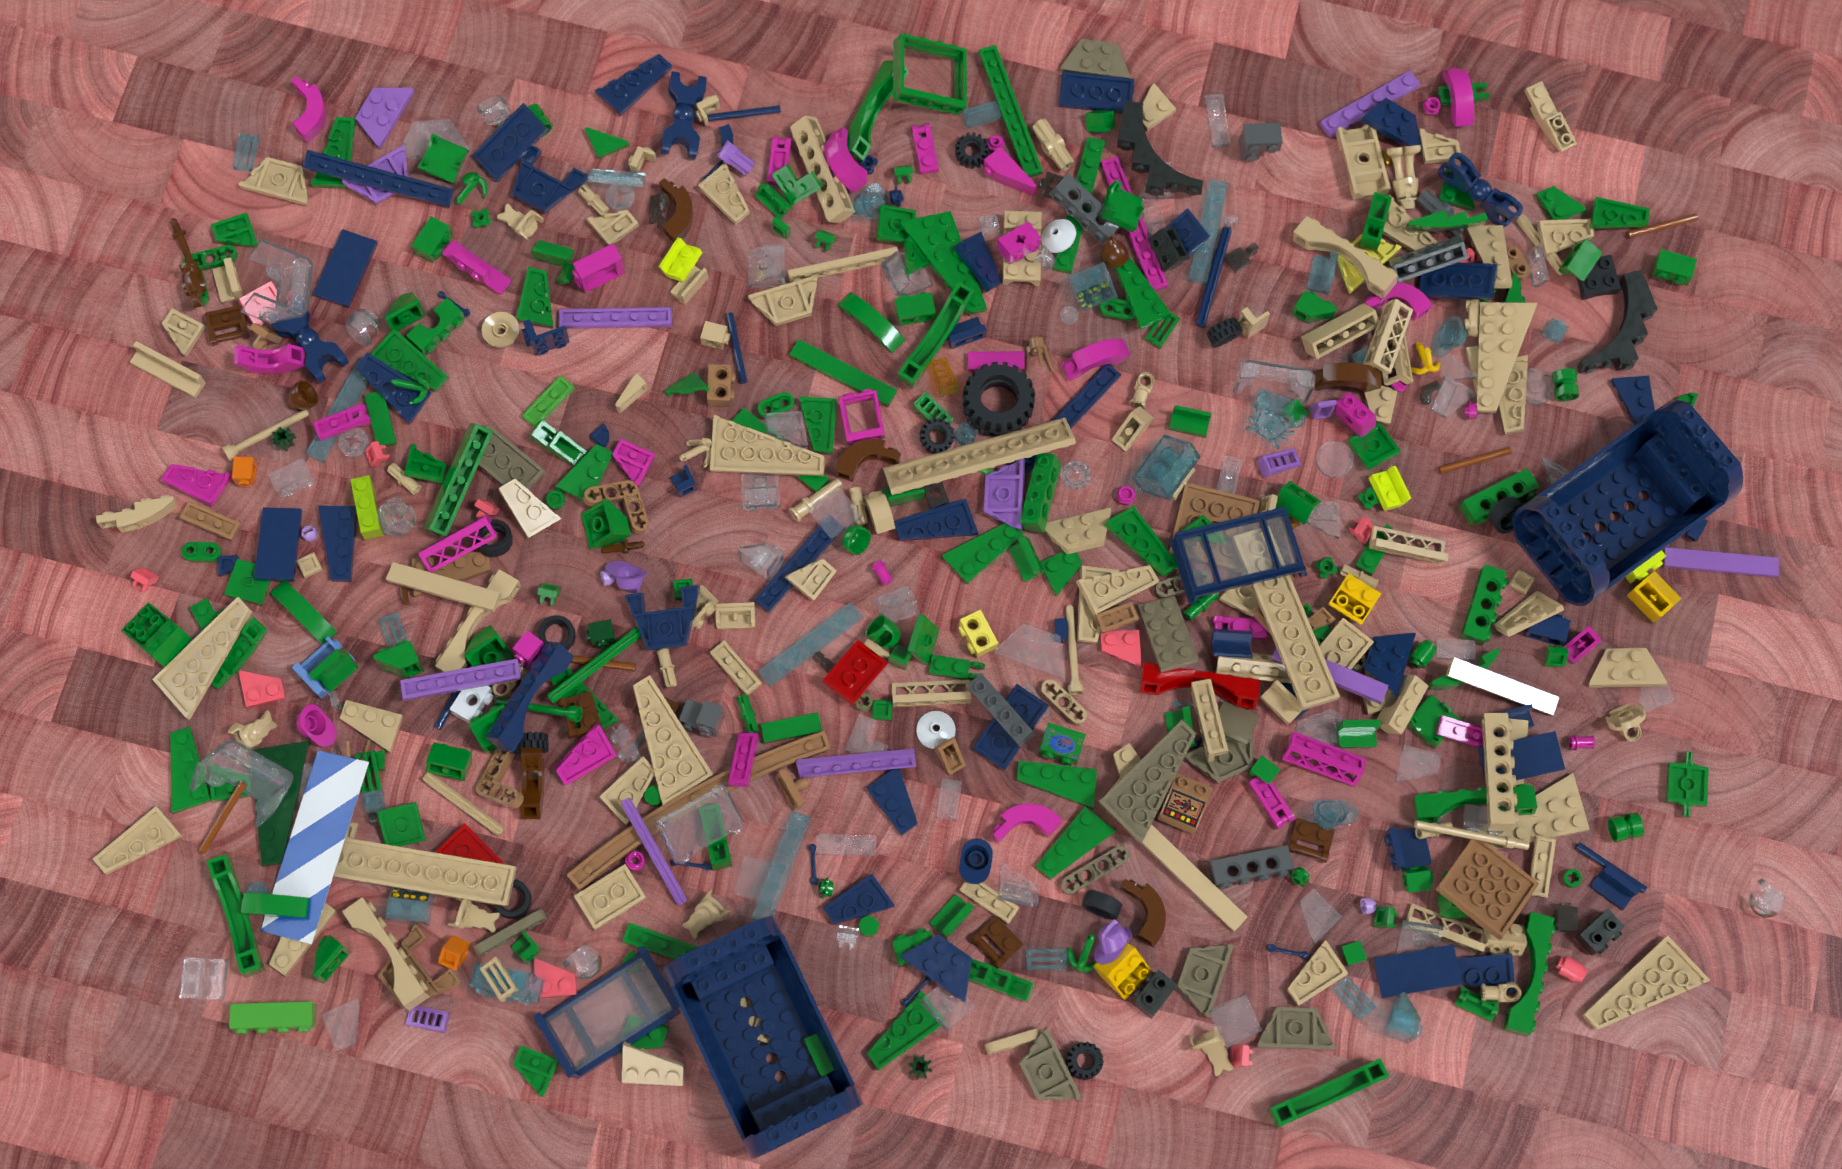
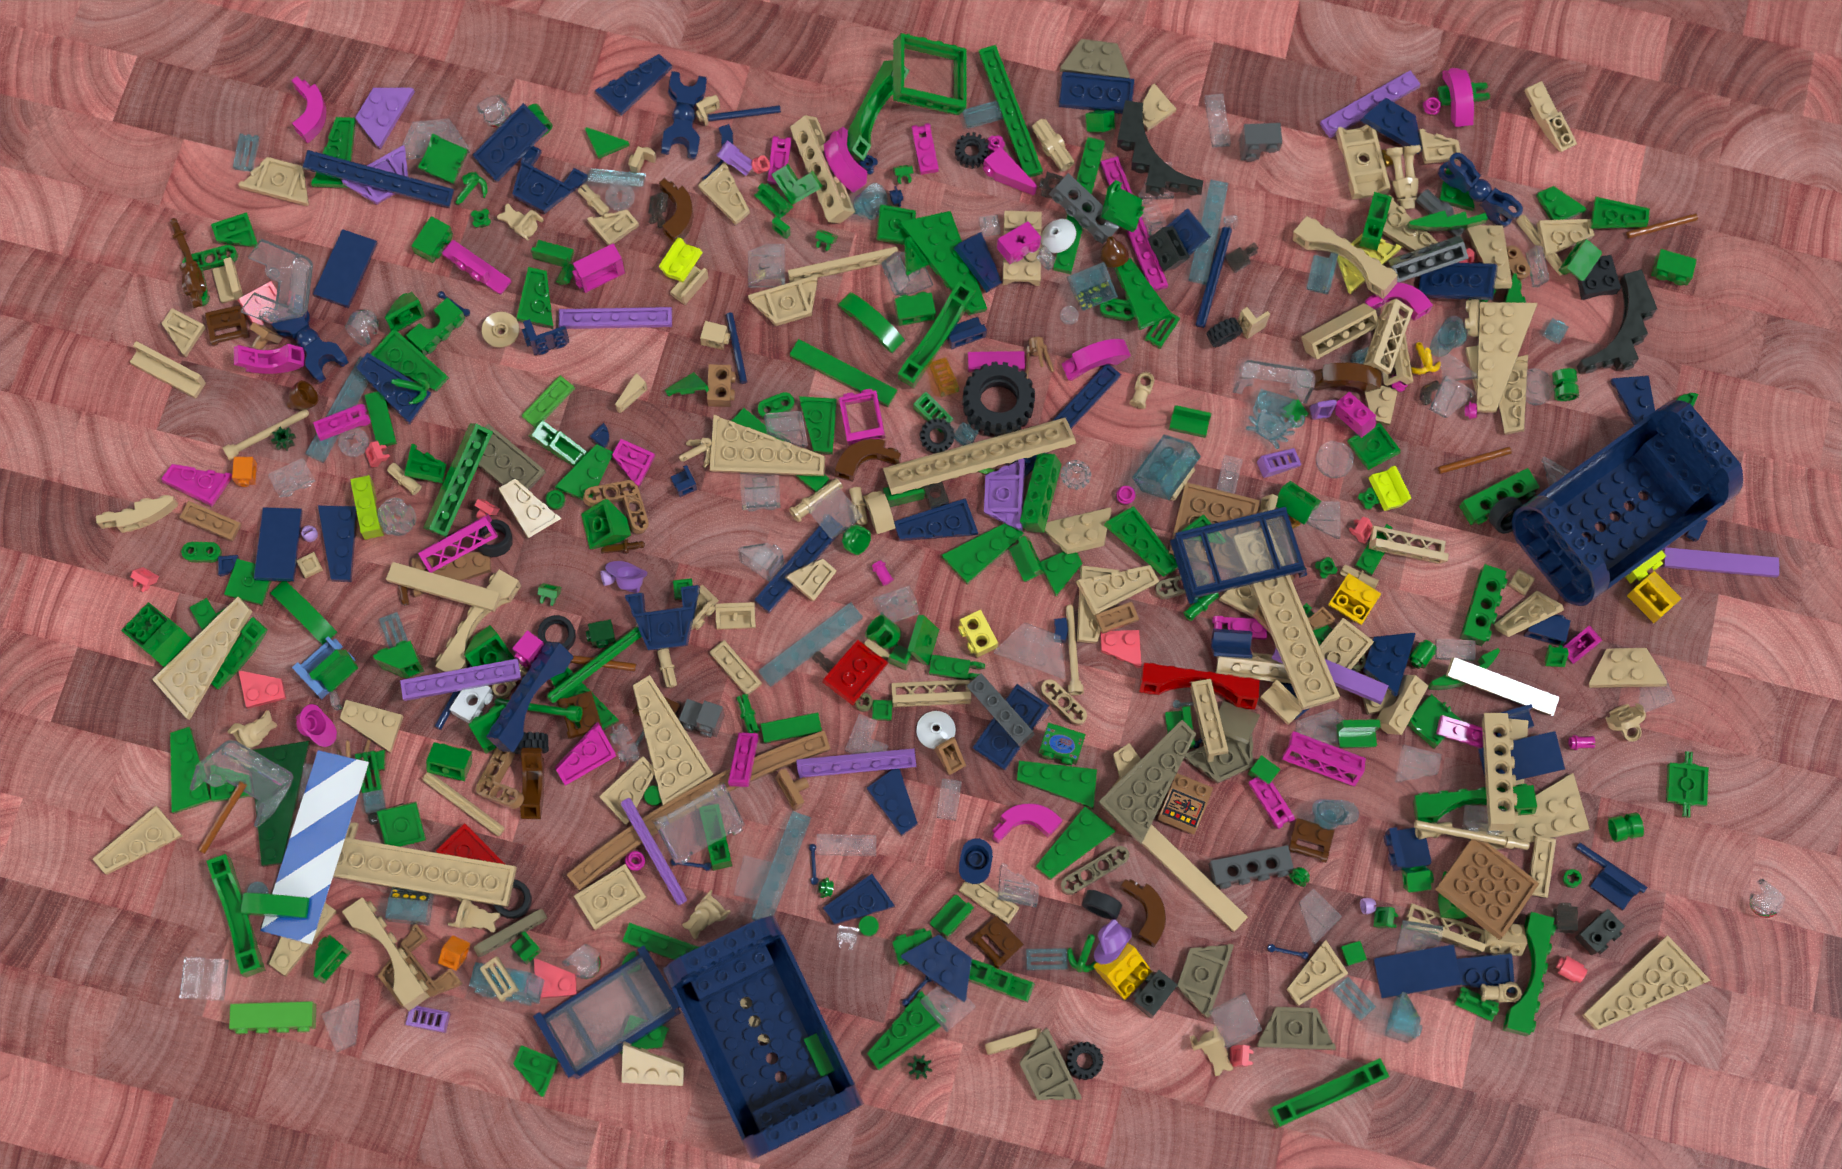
tan slope [1112,406,1154,451] -> none
dark tan plate [1138,595,1198,672] -> none
green slope [1292,290,1338,324] -> none
none -> coral bush [752,155,770,174]

